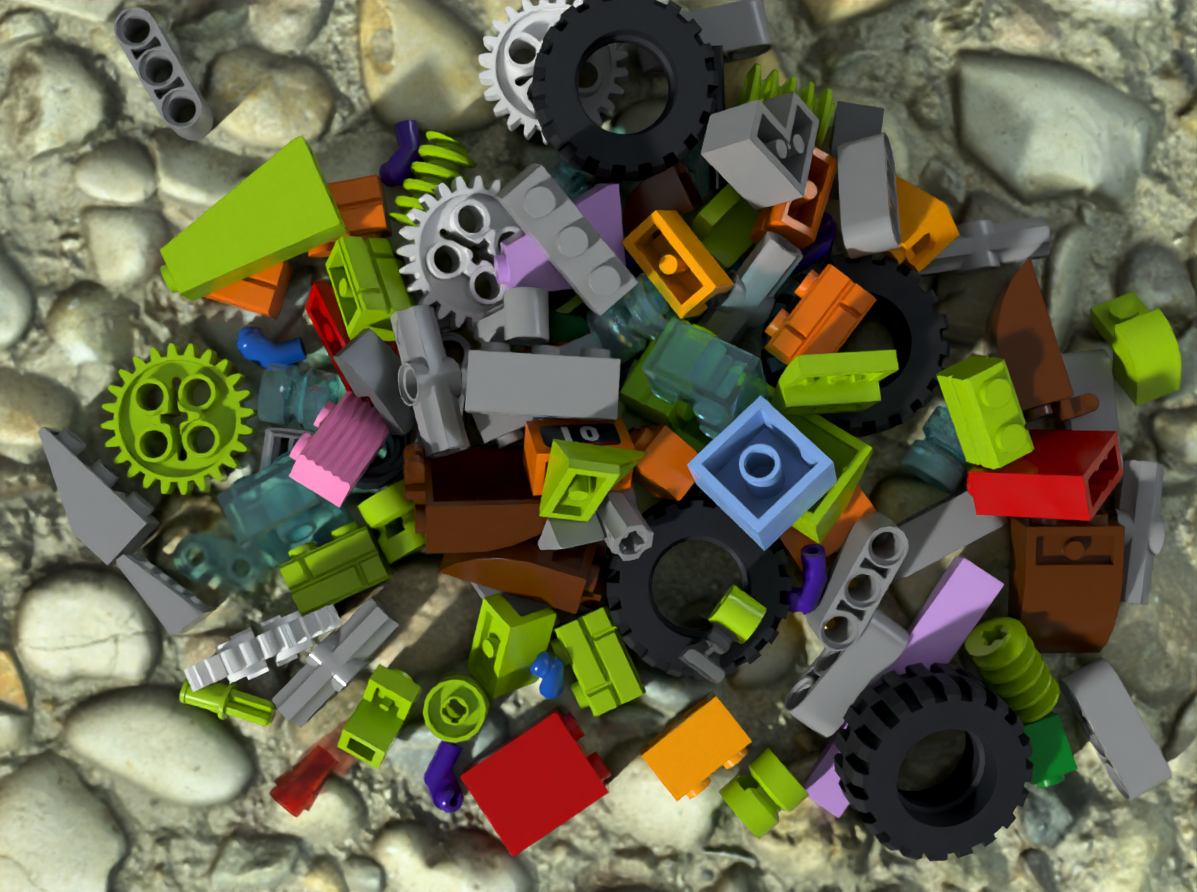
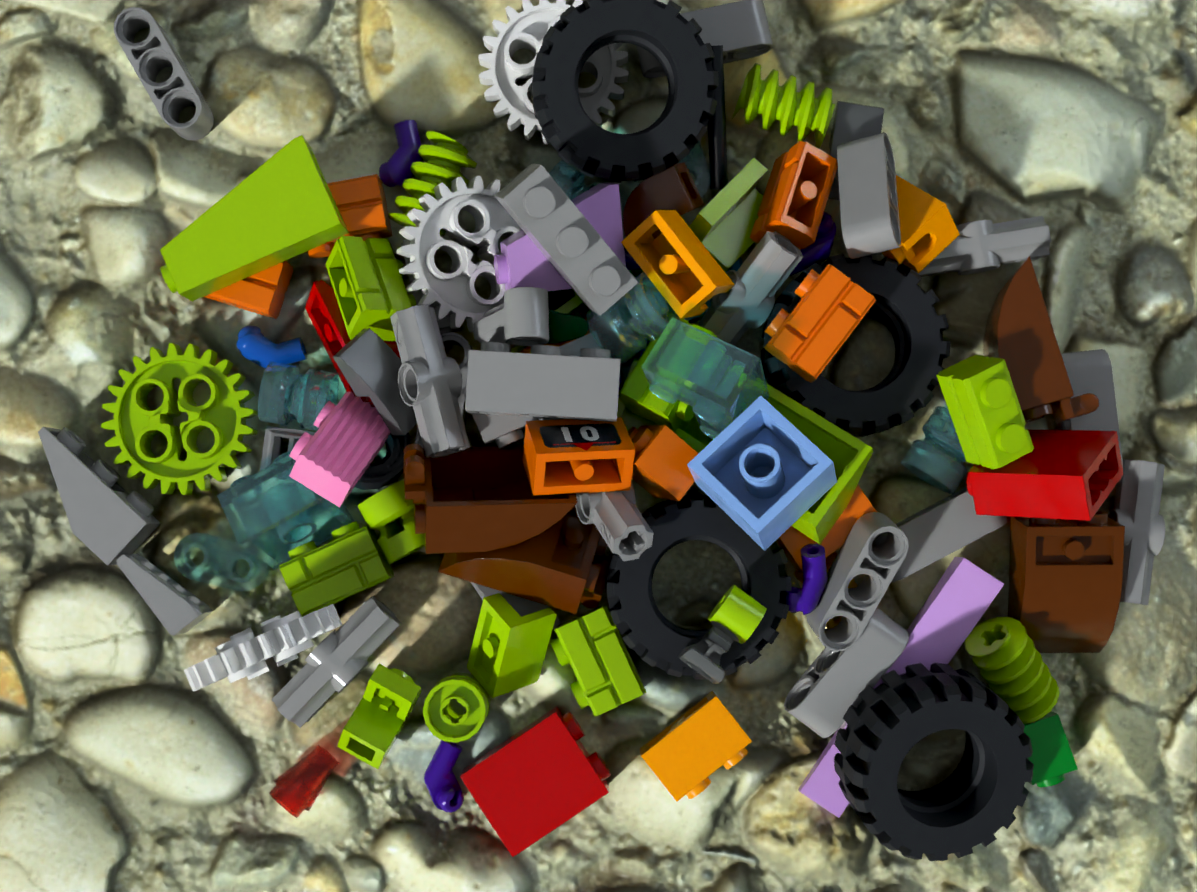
lime axle [179,678,277,727] -> none
blue arm [530,651,564,699] -> none
light grey slope [538,512,605,550] -> none
lime slope [539,439,649,522] -> none
light grey brick [701,91,819,210] -> none
lime wheel [719,747,810,840] -> none
lime slope [770,349,899,416] -> none
light grey beam [1059,657,1172,801] -> none
lime brick [1090,292,1182,406] -> none

